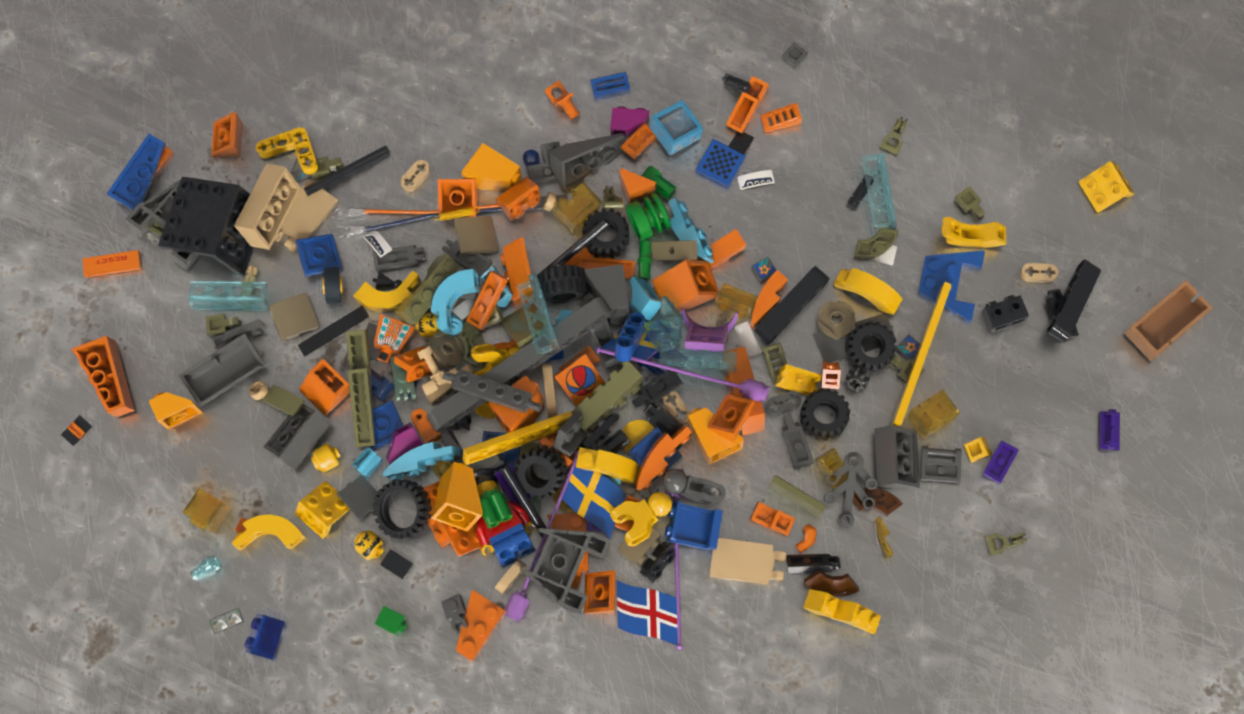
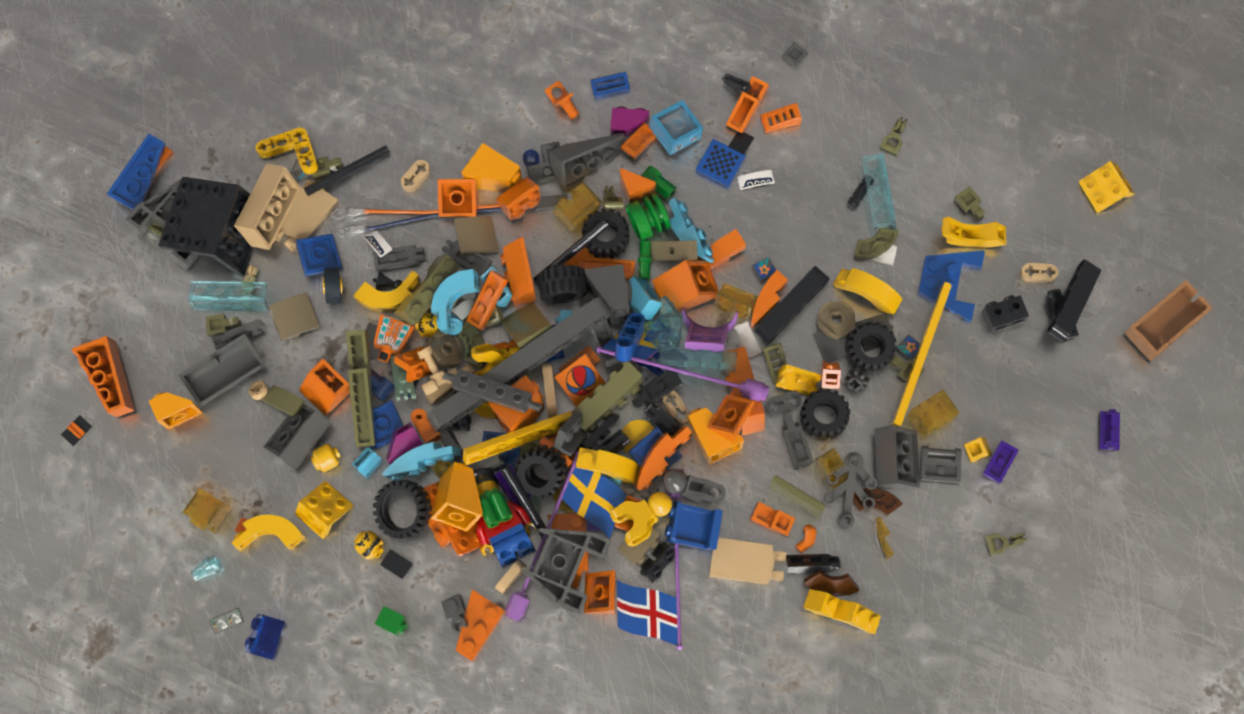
orange tile [82,250,142,278] -> none
orange slope [211,112,242,157] -> none
black sticker [298,306,369,356] -> none
dark grey piece [337,475,379,519] -> none
yellow piece [433,207,480,221] -> none
clear light blue fence [516,273,560,355] -> none
tan tile [543,192,557,212] -> none

